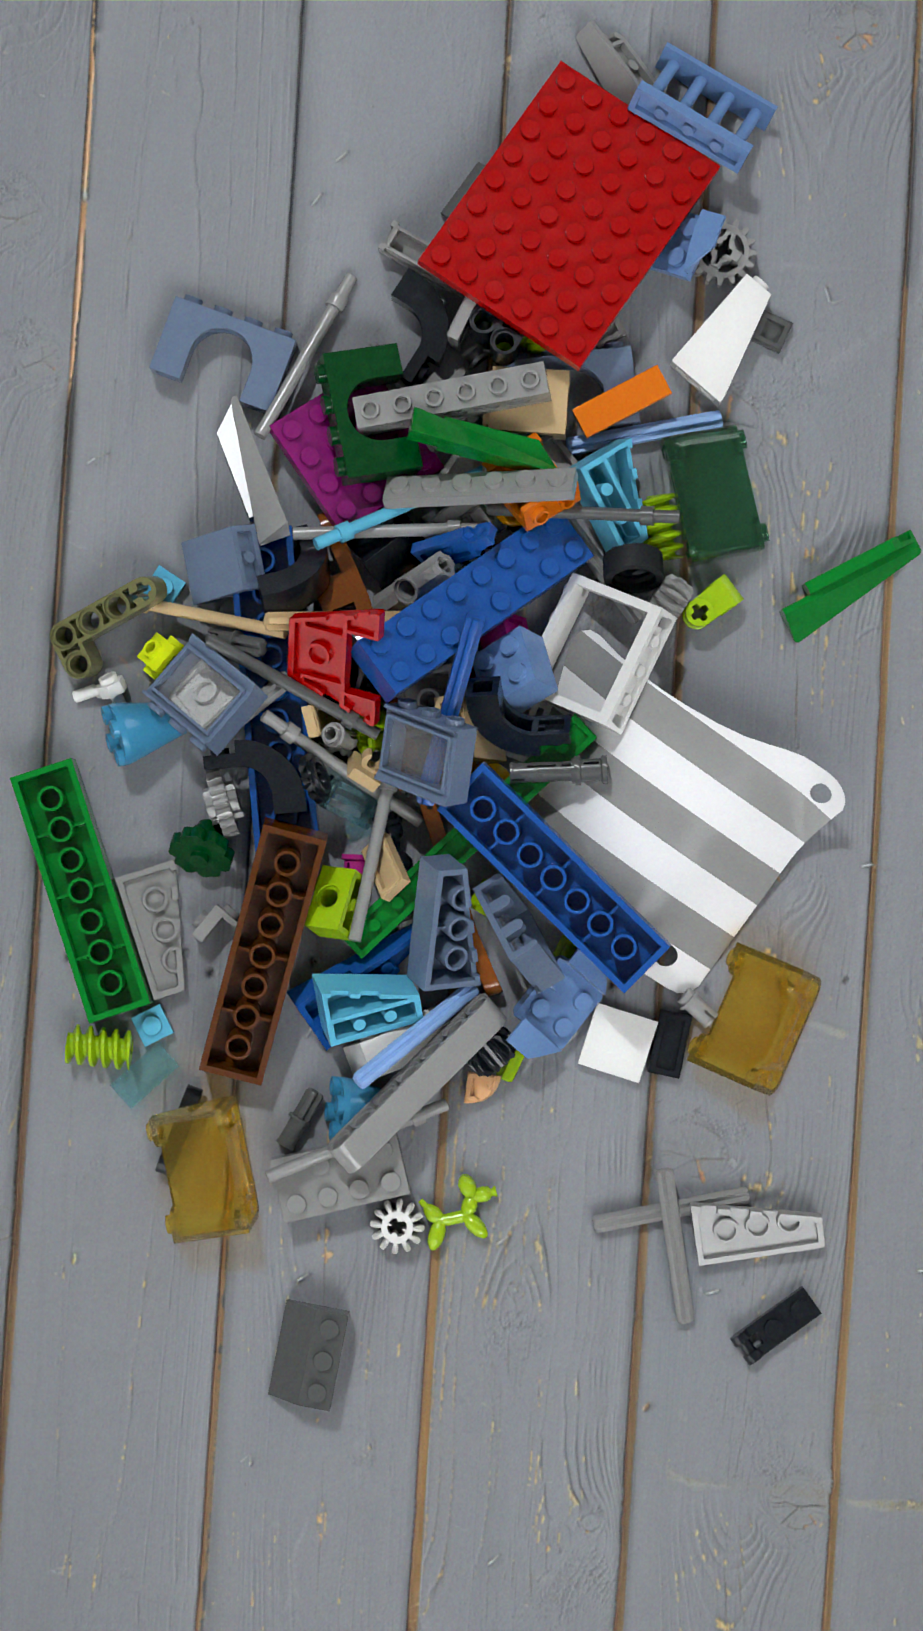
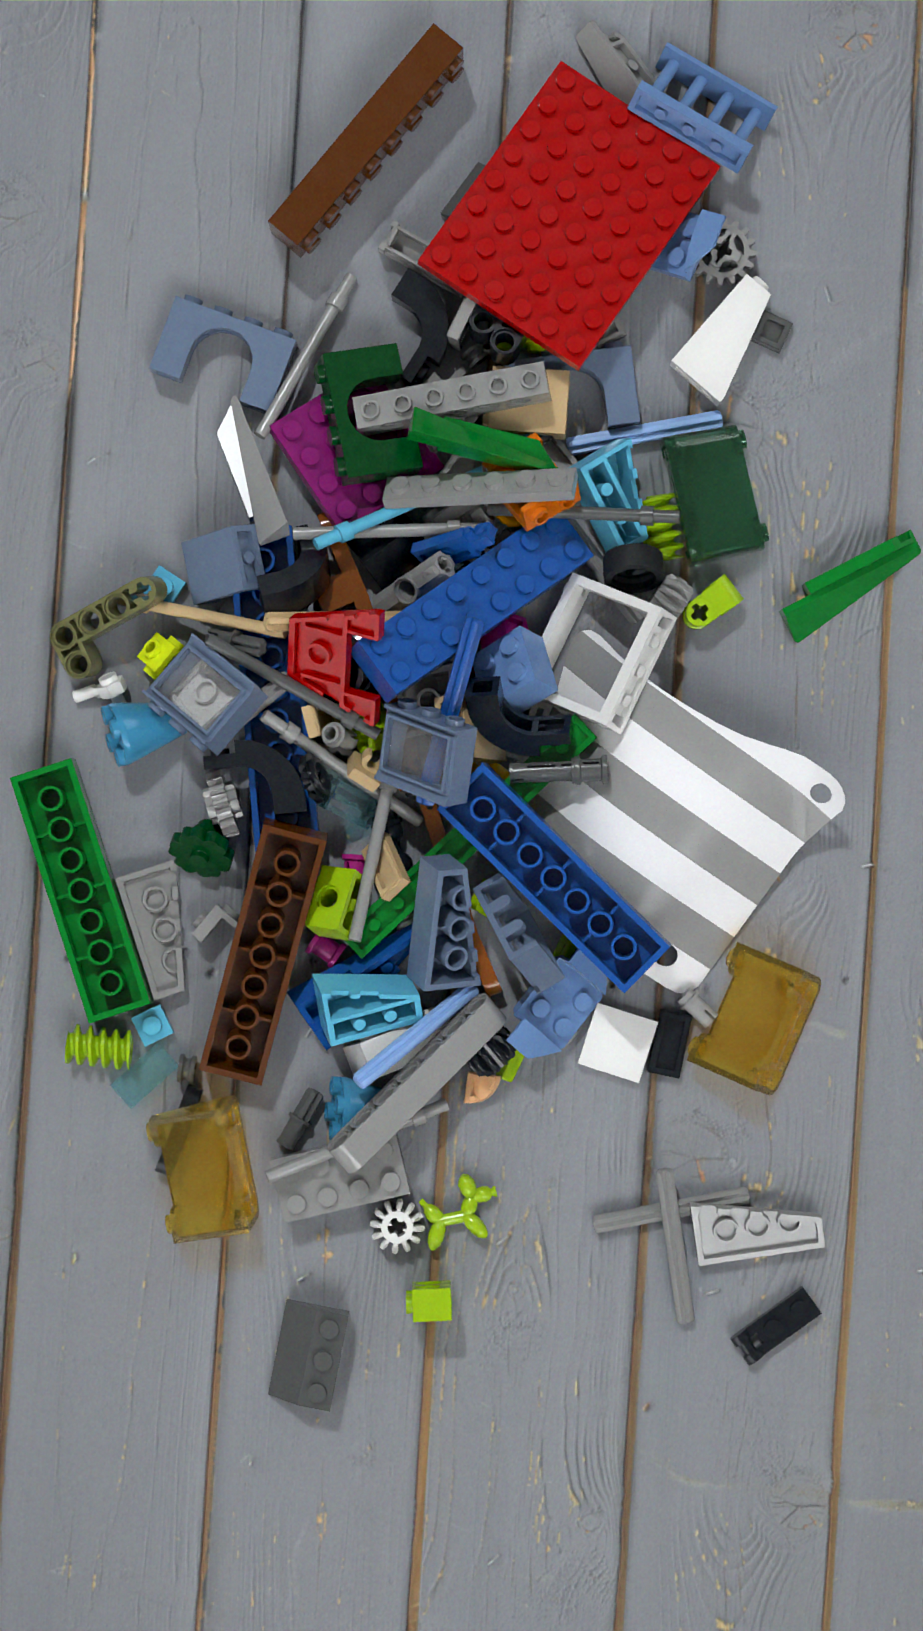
orange tile [572,365,672,439] -> none
none -> dark grey bush [177,1054,197,1084]
none -> reddish brown brick [268,23,464,258]
none -> dark pink bush [305,934,347,968]
none -> lime brick [406,1280,452,1322]

